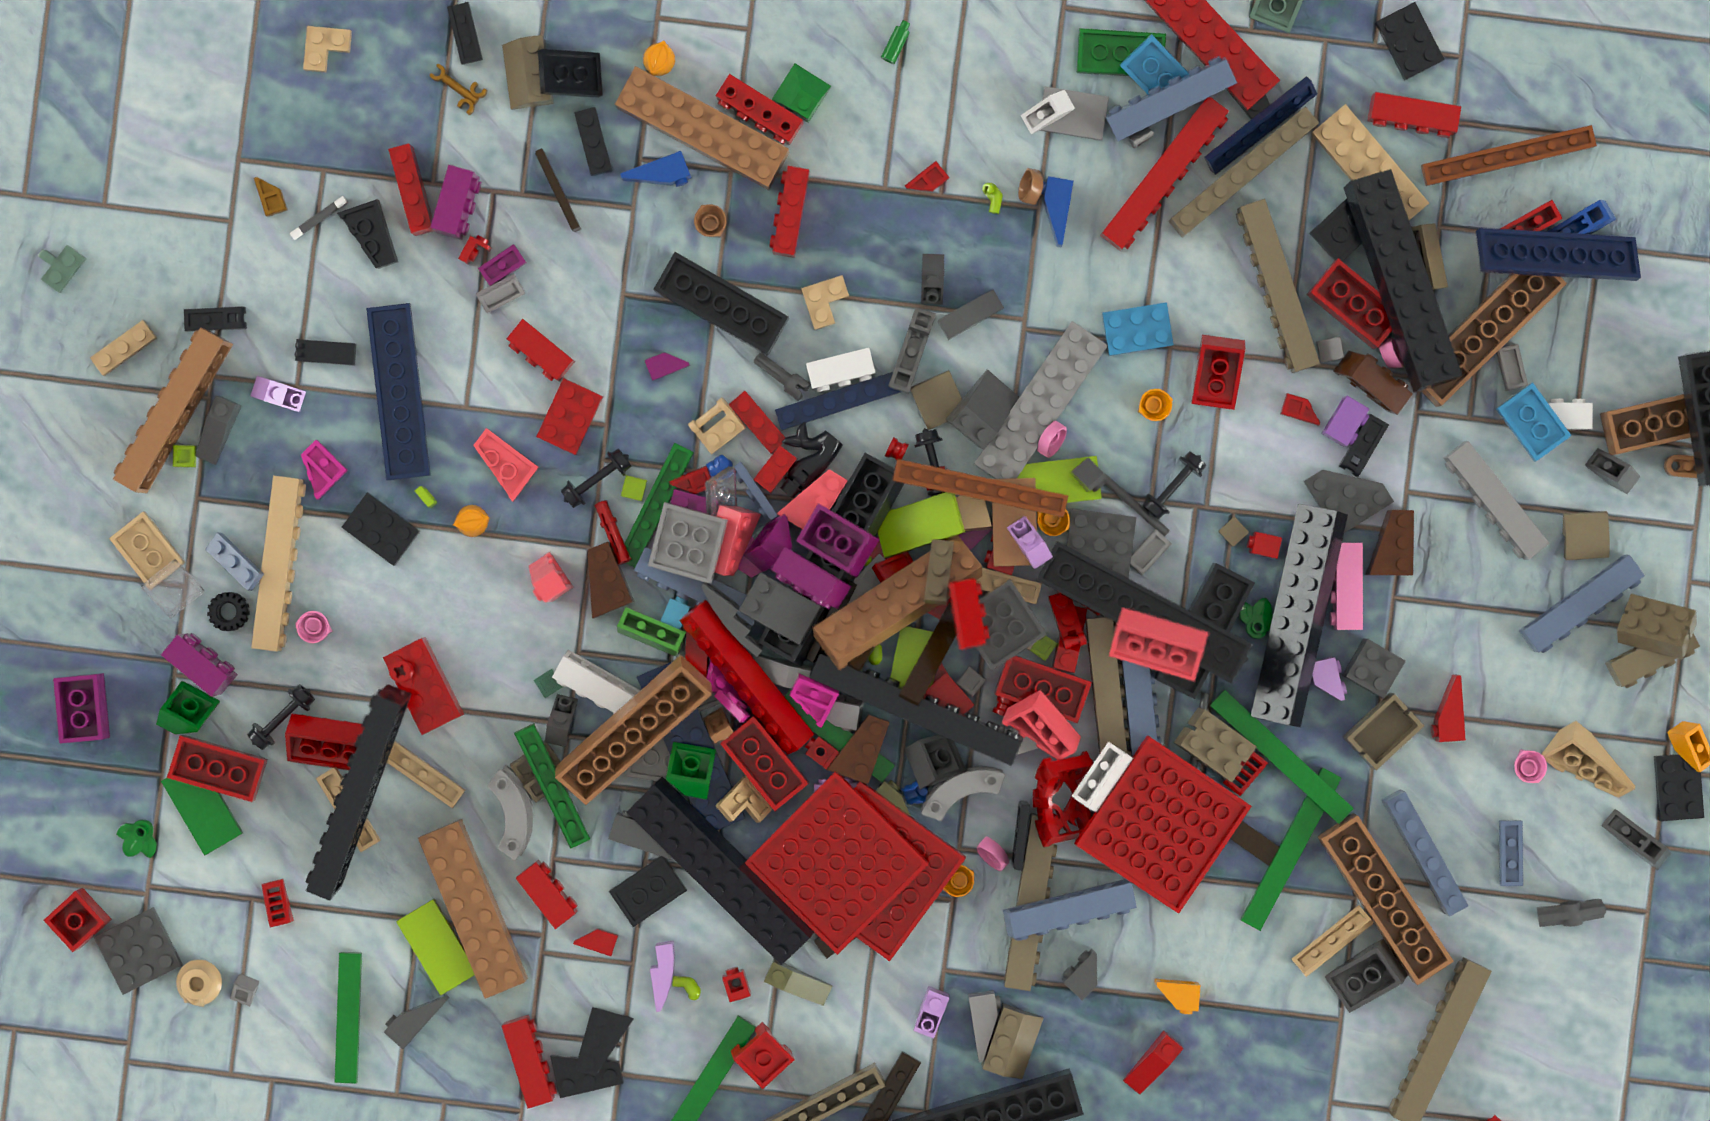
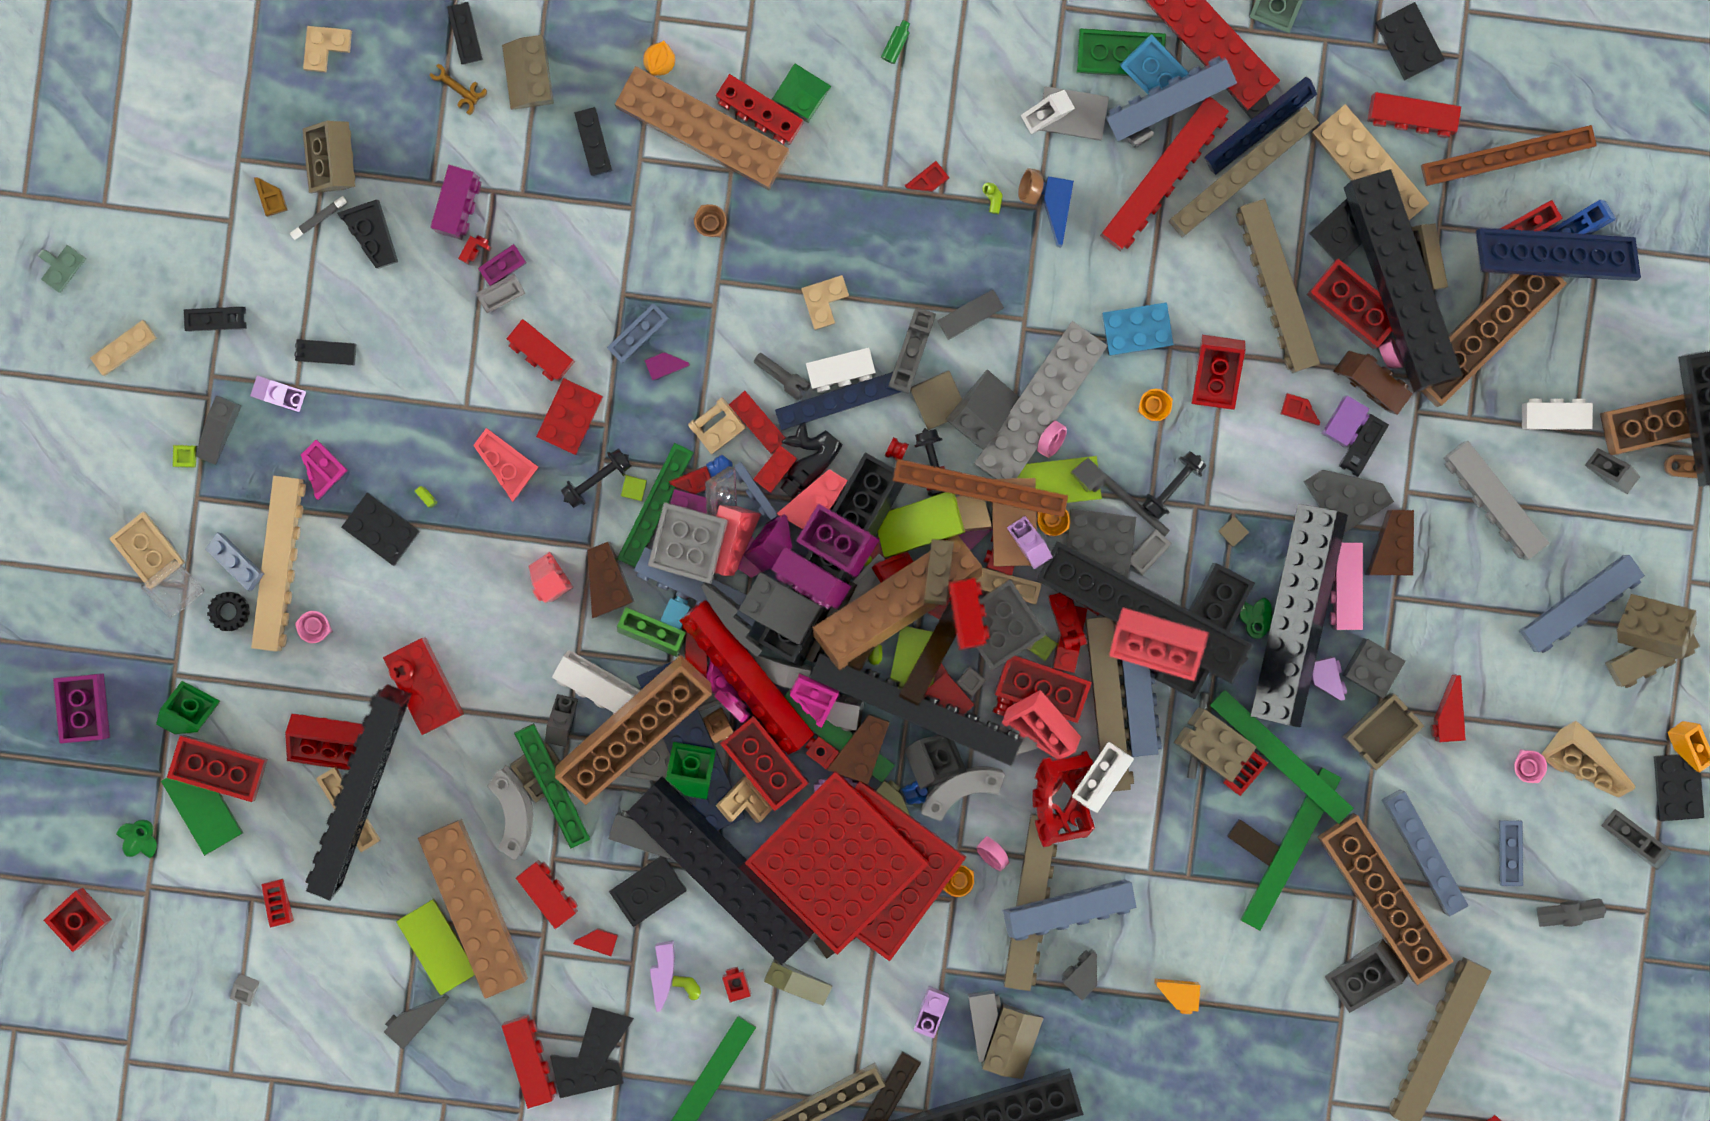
dark grey plate [94,907,183,995] -> none
medium nougat brick [113,327,233,494] -> none
magenta brick [161,633,238,697] -> none
tan piece [176,960,222,1007] -> none
black piece [247,684,315,750] -> none
green tile [335,952,362,1084] -> none
dark blue plate [366,303,431,481] -> none
tan plate [387,741,466,808] -> none
red brick [388,143,434,236] -> none
light orange hat [453,505,490,537] -> none
clear green tile [534,668,564,698] -> none
dark brown tile [535,148,581,232] -> none
black plate [538,49,603,98] -> none
red pin [594,500,632,565] -> none
blue slope [620,151,691,187] -> none
black brick [653,252,789,356] -> none
red panel [731,1022,795,1089] -> none
red brick [769,166,810,258] -> none
dark grey slope [921,254,944,305] -> none
black tile [1011,800,1030,871] -> none
red plate [1074,735,1252,914] -> none
red slope [1123,1031,1184,1095] -> none
red brick [1247,532,1282,559] -> none
tan plate [1292,905,1374,977] -> none
light grey slope [1317,337,1344,363] -> none
light grey tile [1496,344,1528,391] -> none
dark azure plate [1496,383,1572,462] -> none
dark tan slope [1562,511,1610,560] -> none
none -> dark tan slope [303,121,355,193]
none -> sand blue plate [607,303,669,364]

